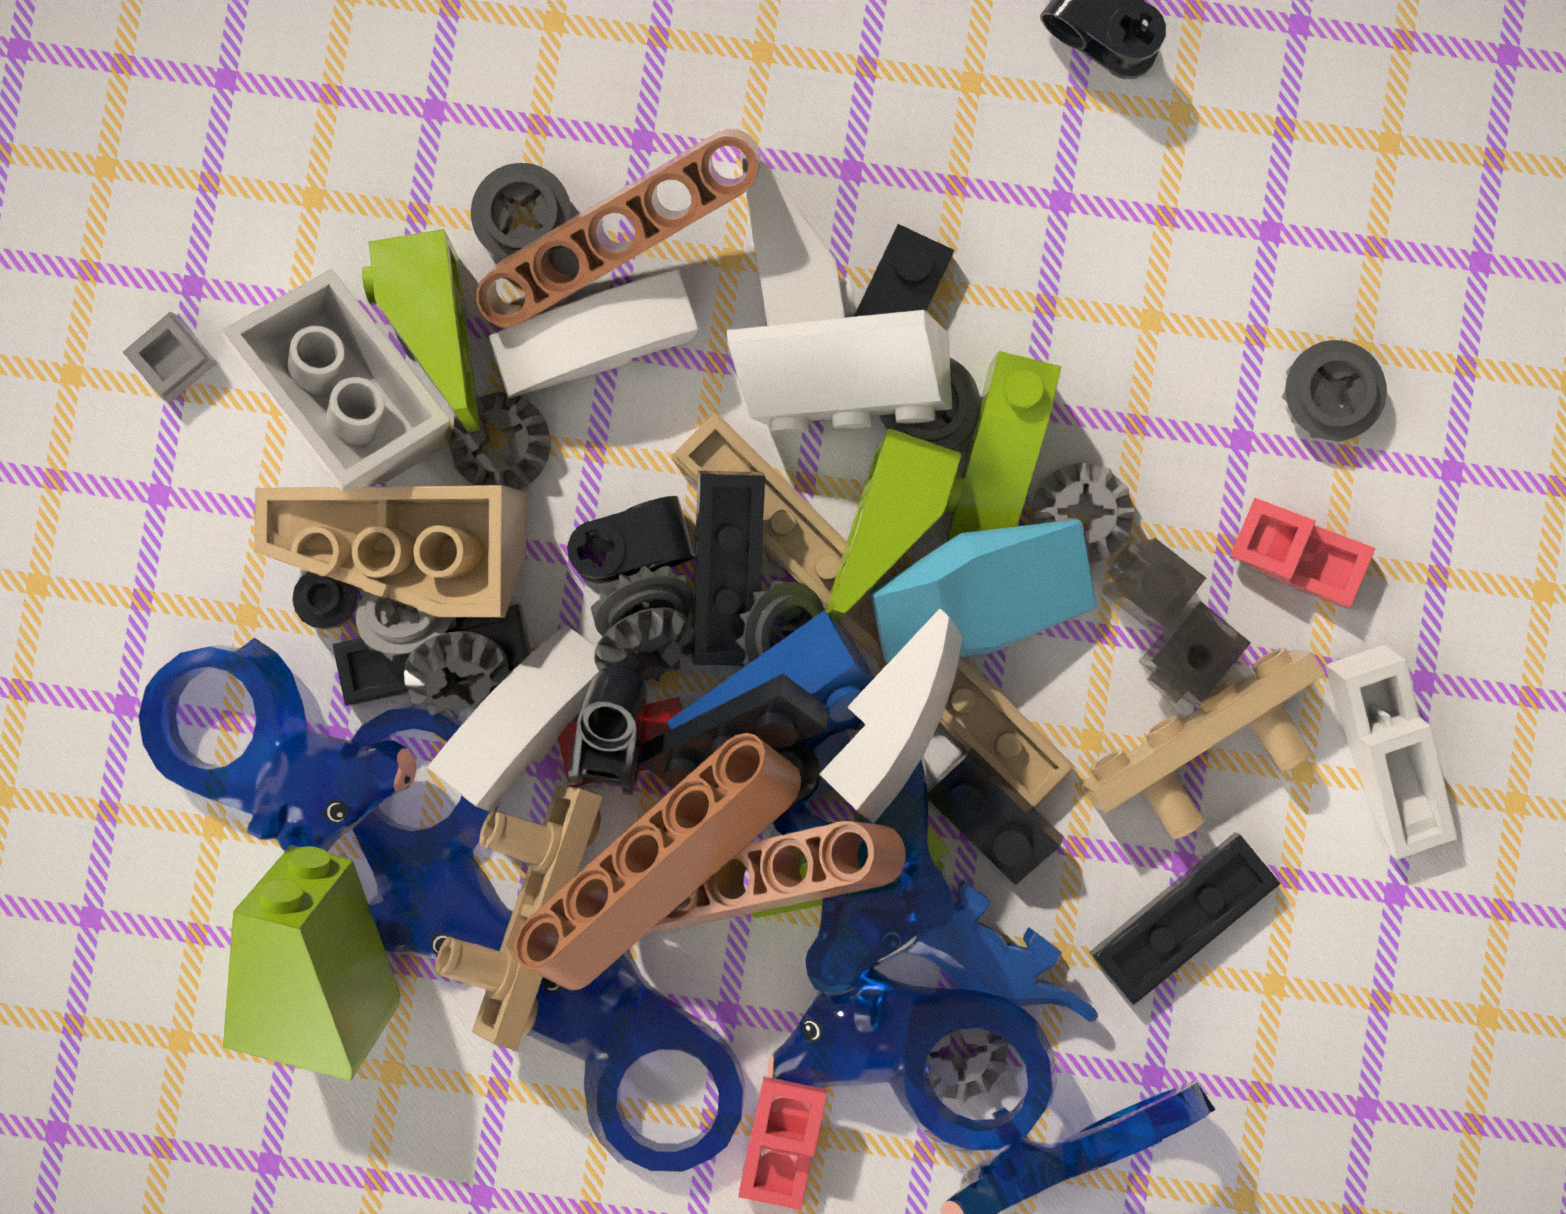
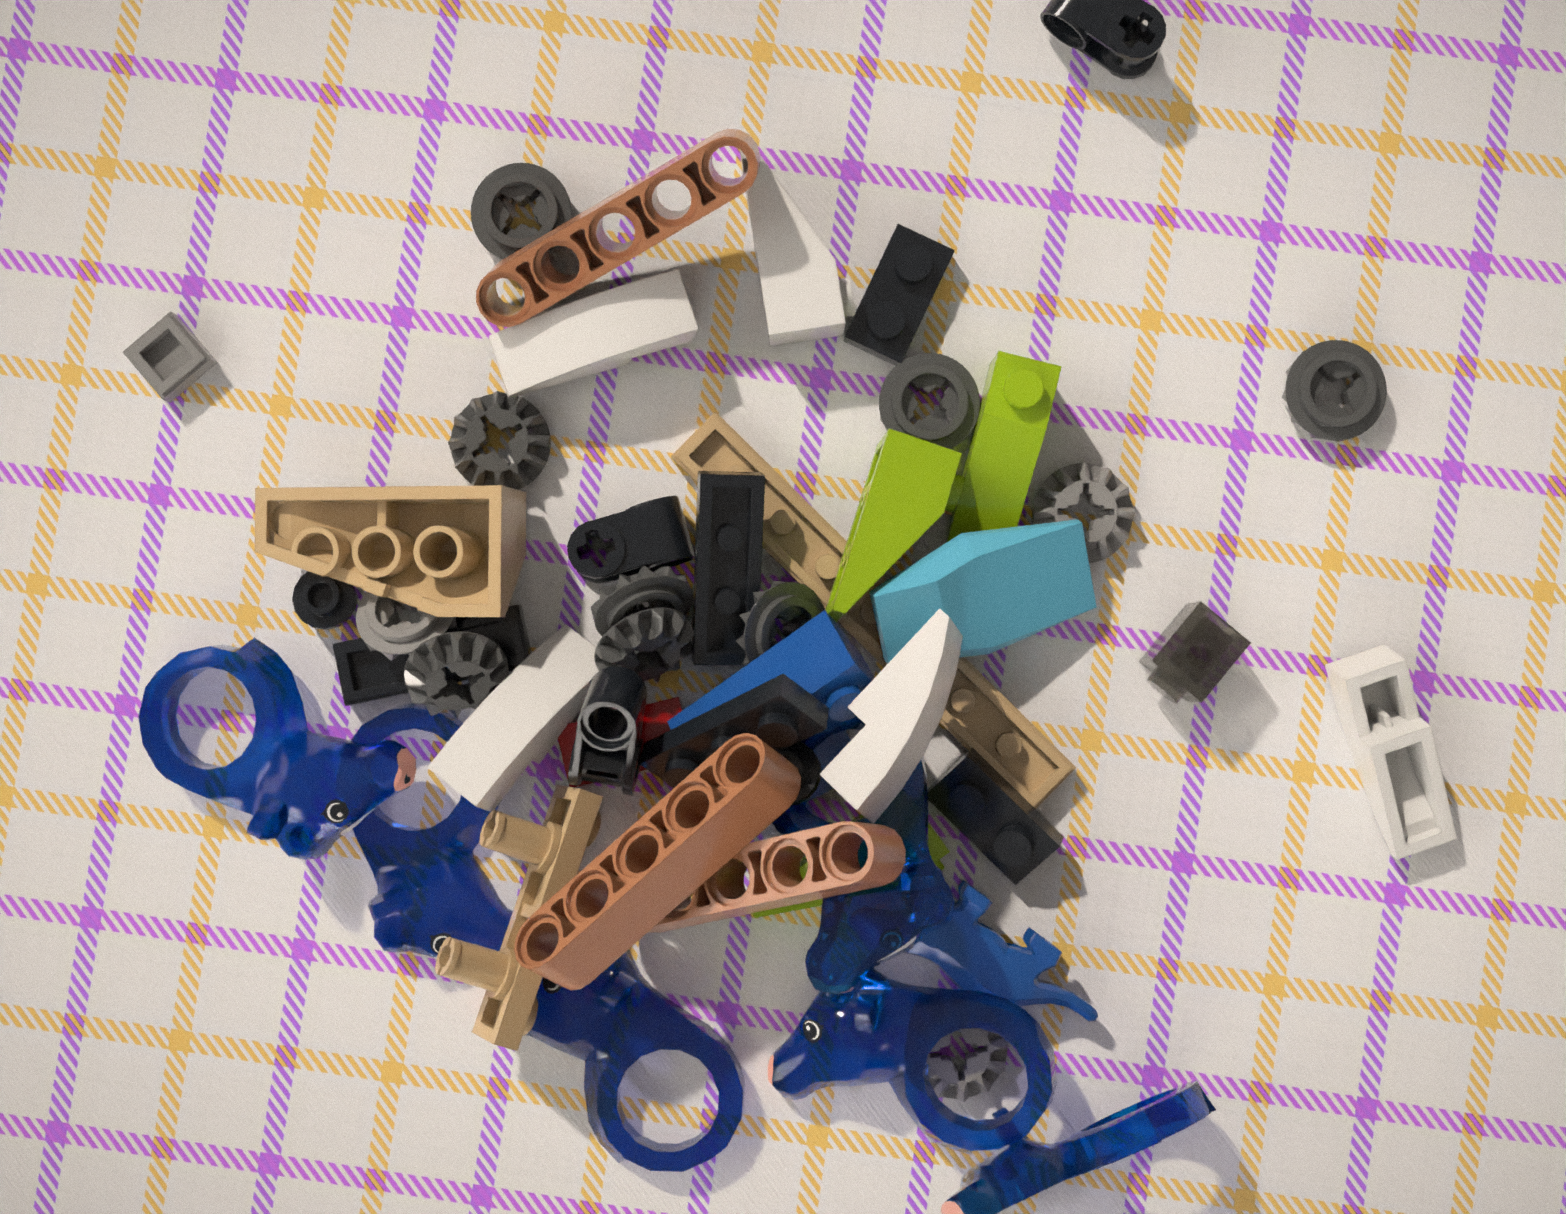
white slope [221,268,450,492] -> none
lime slope [223,845,401,1081] -> none
lime slope [362,229,480,432] -> none
white slope [727,310,952,434] -> none
coral slope [738,1076,827,1210] -> none
tan plate [1080,647,1326,840] -> none
black tile [1089,832,1281,1005] -> none
clear smoke brick [1101,538,1206,631] -> none
coral slope [1230,498,1376,610] -> none

